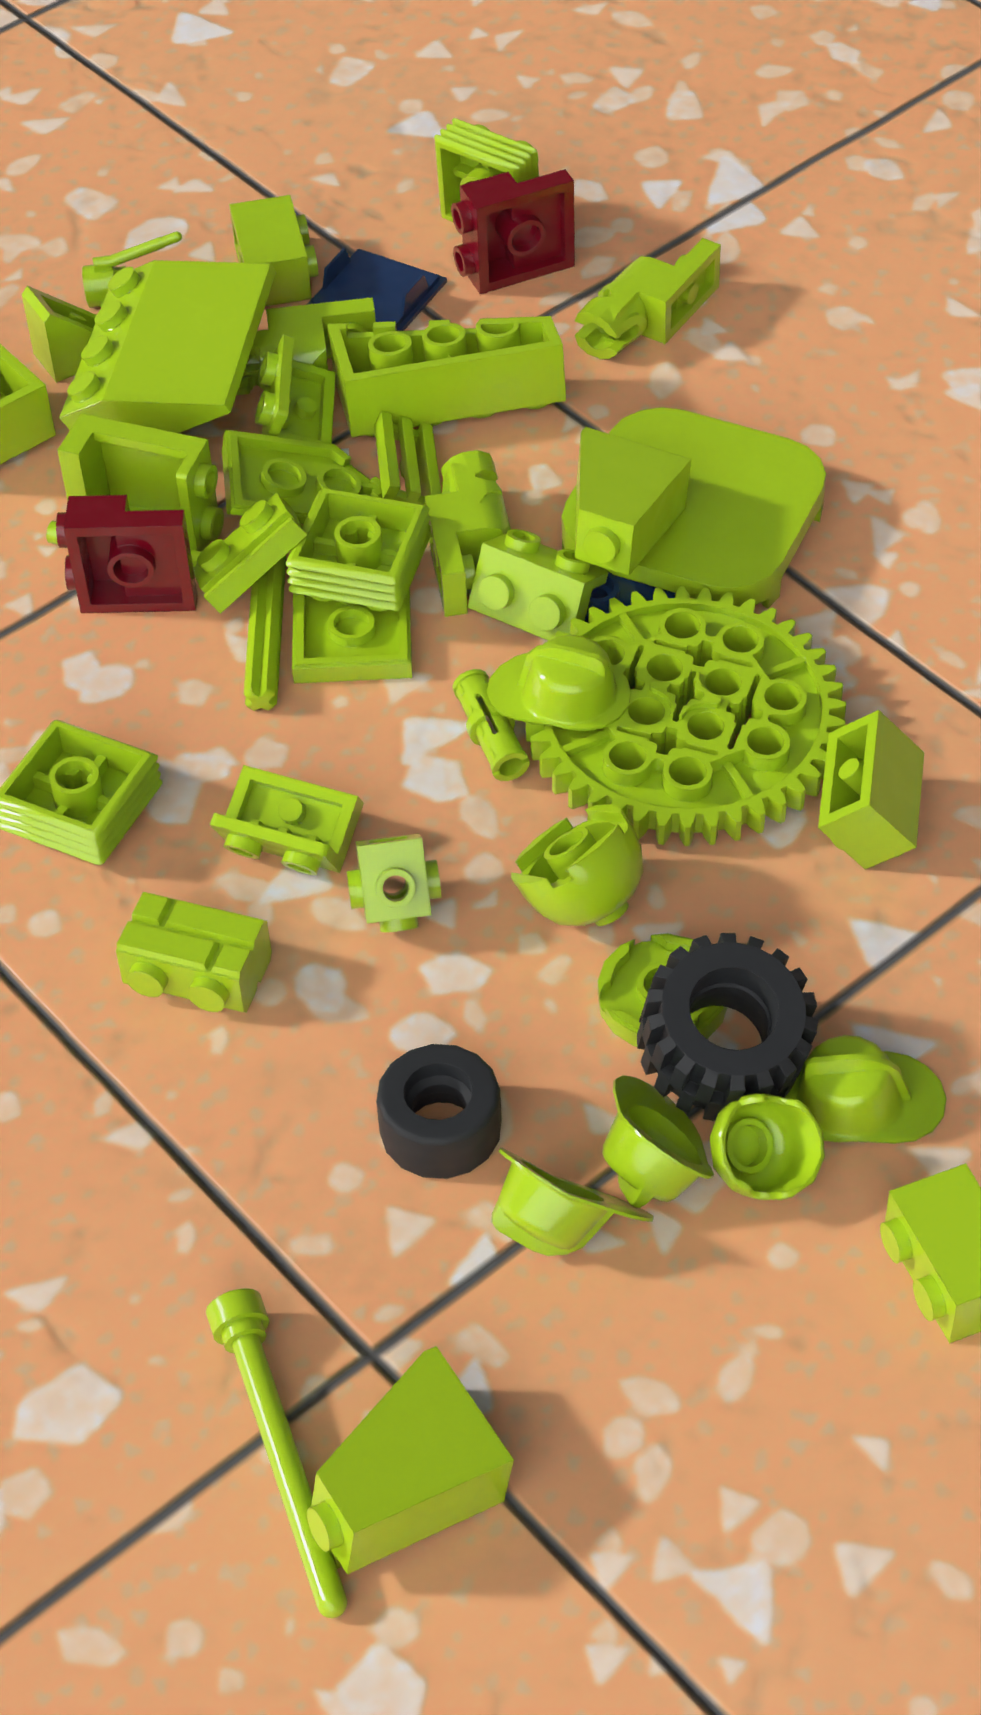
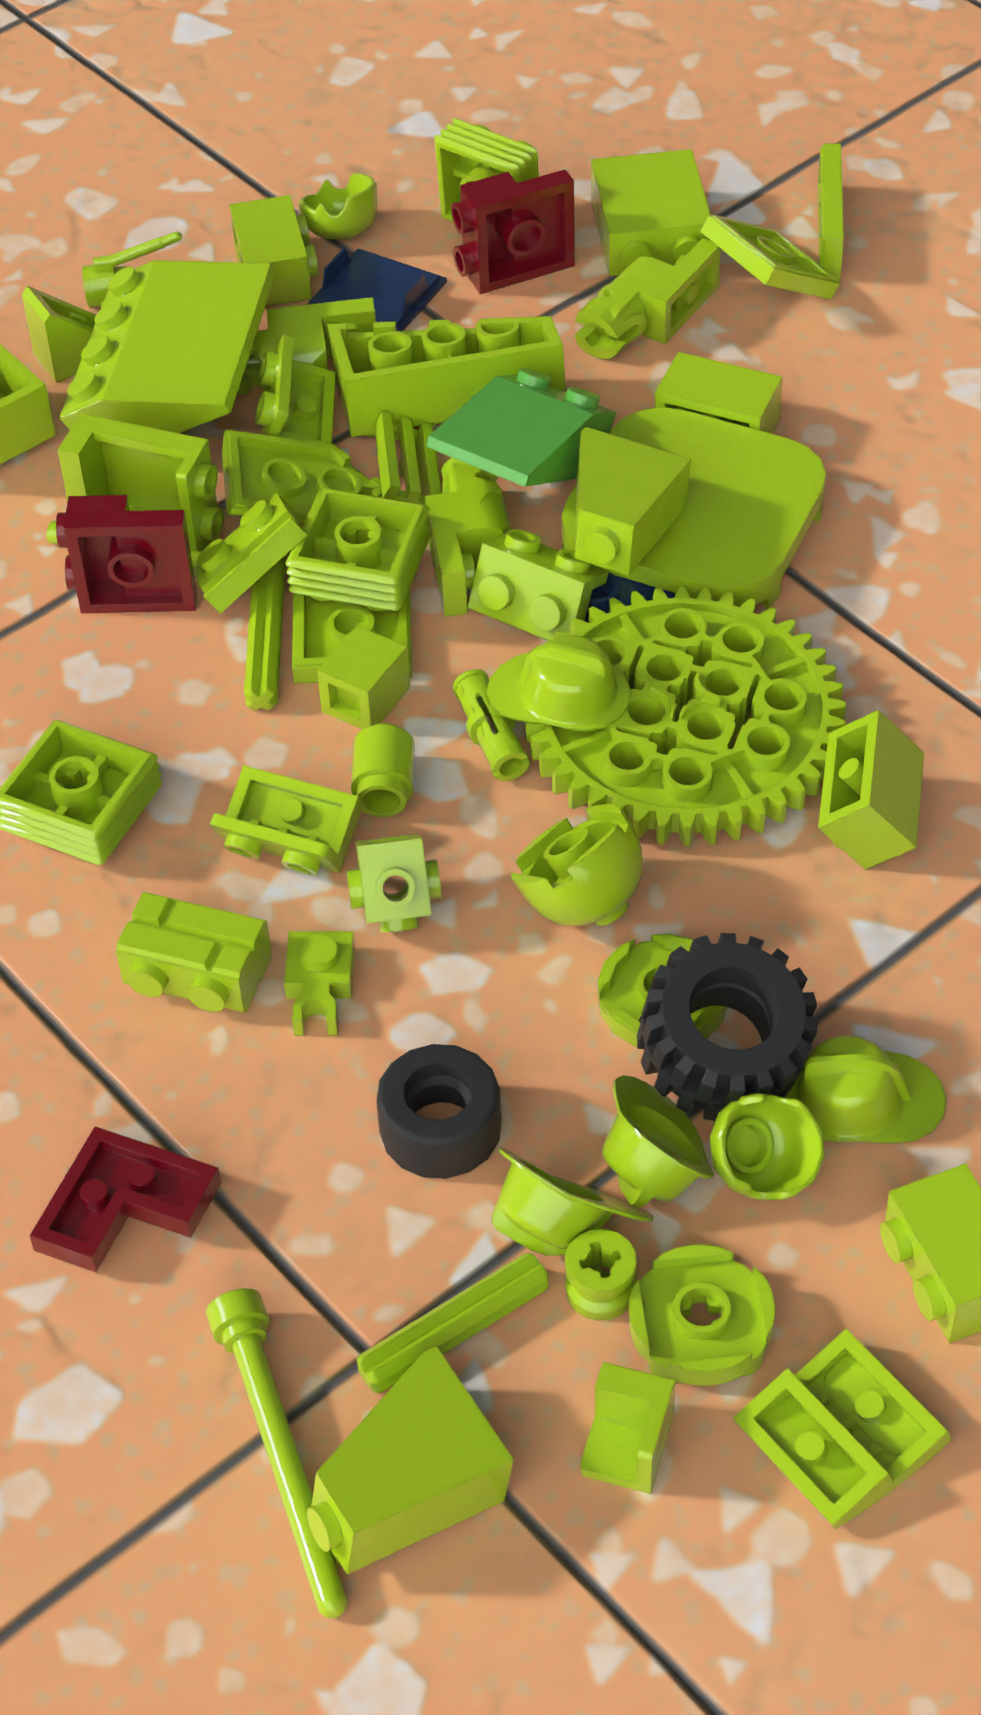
none -> dark red plate [29,1126,221,1272]
none -> lime plate [284,931,355,1036]
none -> lime hair [298,173,377,240]
none -> lime panel [317,627,410,729]
none -> lime brick [351,723,415,817]
none -> lime axle [356,1253,549,1393]
none -> bright green slope [426,368,616,487]
none -> lime wheel [565,1229,637,1321]
none -> lime panel [580,1362,675,1494]
none -> lime brick [591,149,711,276]
none -> lime plate [629,1244,775,1386]
none -> lime brick [655,352,783,434]
none -> lime tile [700,215,840,300]
none -> lime slope [733,1328,952,1529]
none -> lime tile [818,143,844,281]

